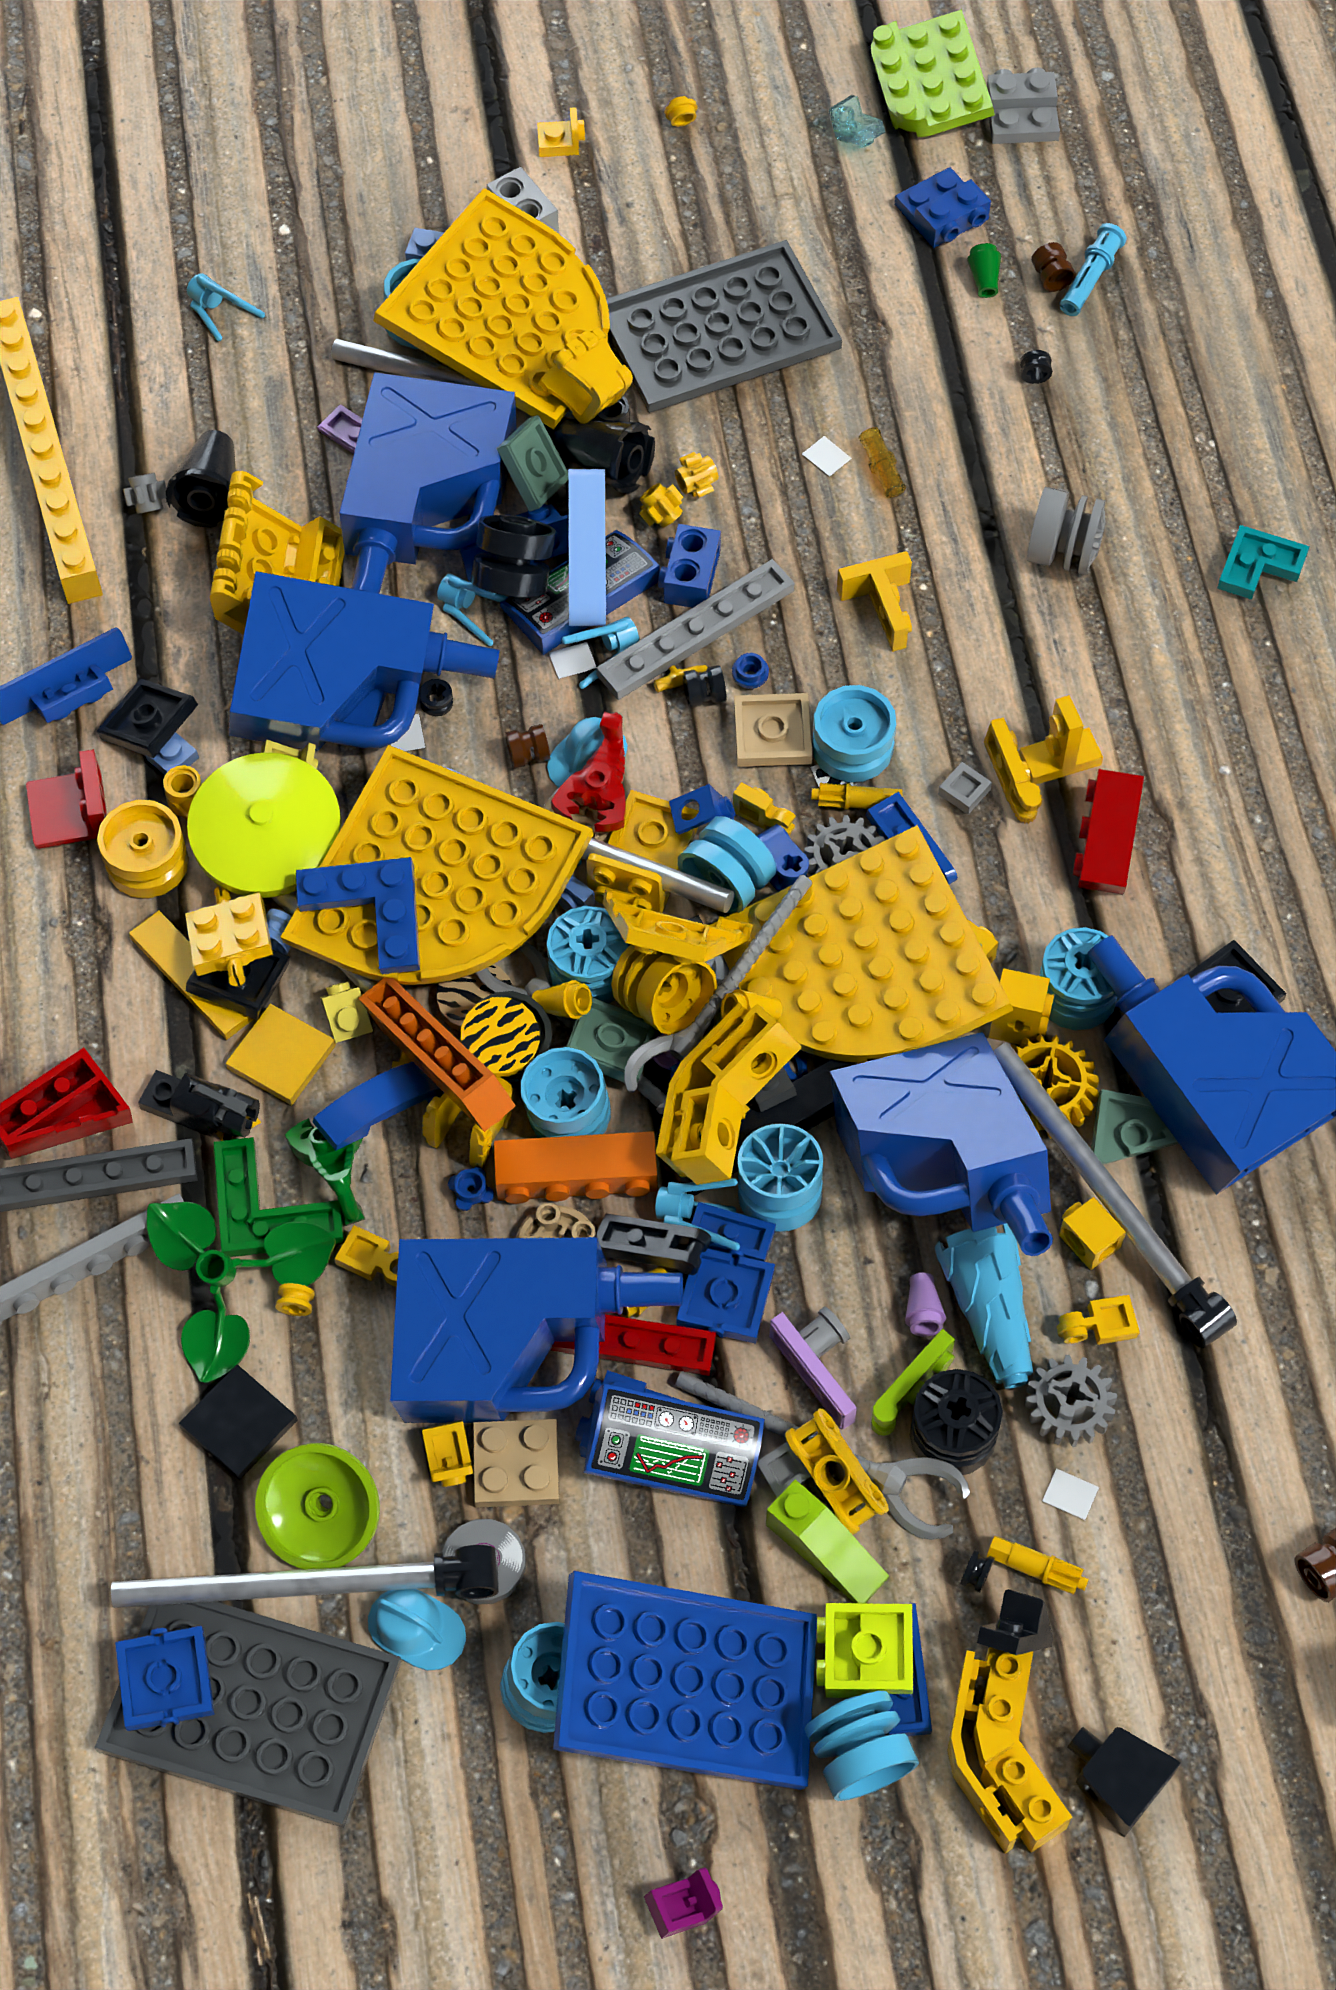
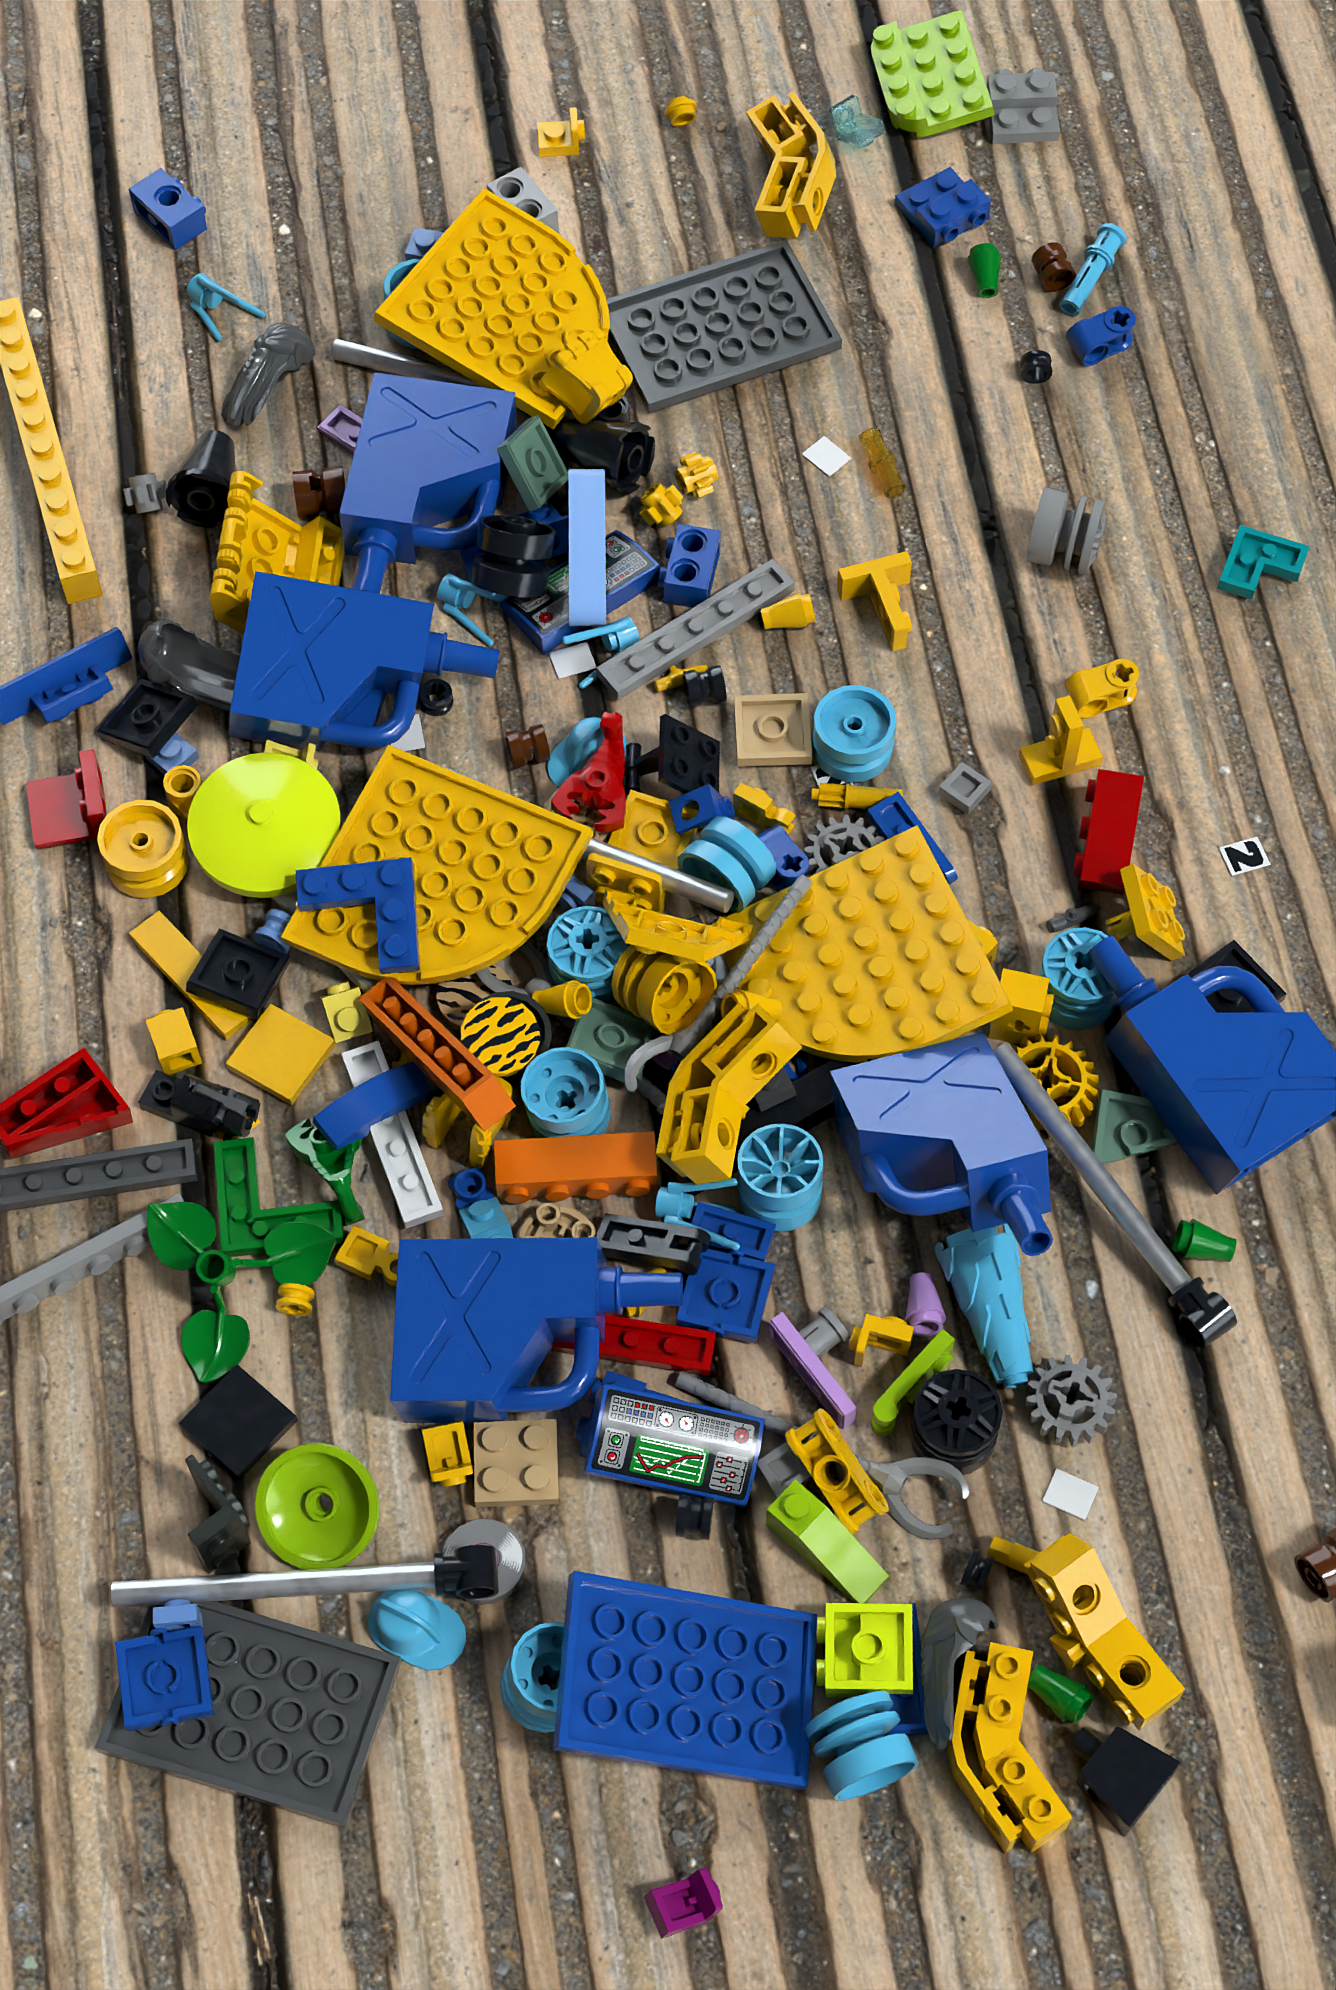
yellow plate [185,887,273,986] -> none
blue plate [732,653,769,689] -> none
black slope [977,1589,1053,1655] -> none
yellow hinge [984,717,1043,824] -> none
yellow plate [1056,1295,1140,1345] -> none
yellow brick [1059,1197,1126,1270] -> none
none -> blue brick [129,168,207,250]
none -> dark grey hair [138,619,240,712]
none -> yellow brick [145,1007,202,1075]
none -> medium blue plate [153,1599,203,1636]
none -> pearl dark grey bracket [185,1454,251,1574]
none -> dark grey hair [221,322,315,427]
none -> reddish brown wheel [292,466,346,518]
none -> white plate [341,1041,444,1229]
none -> medium azure bracket [458,1197,513,1239]
none -> black plate [624,714,720,795]
none -> black wheel [675,1494,714,1540]
none -> yellow brick [746,91,836,239]
none -> yellow cone [761,592,816,630]
none -> yellow bracket [849,1314,914,1367]
none -> dark grey hair [920,1598,998,1752]
none -> yellow brick [1024,1533,1185,1731]
none -> green cone [1028,1664,1094,1725]
none -> dark grey helmet [1046,905,1101,933]
none -> yellow piece [1064,659,1140,719]
none -> blue piece [1066,306,1136,366]
none -> yellow plate [1106,864,1185,961]
none -> green cone [1173,1219,1237,1262]
none -> sticker [1219,837,1271,876]

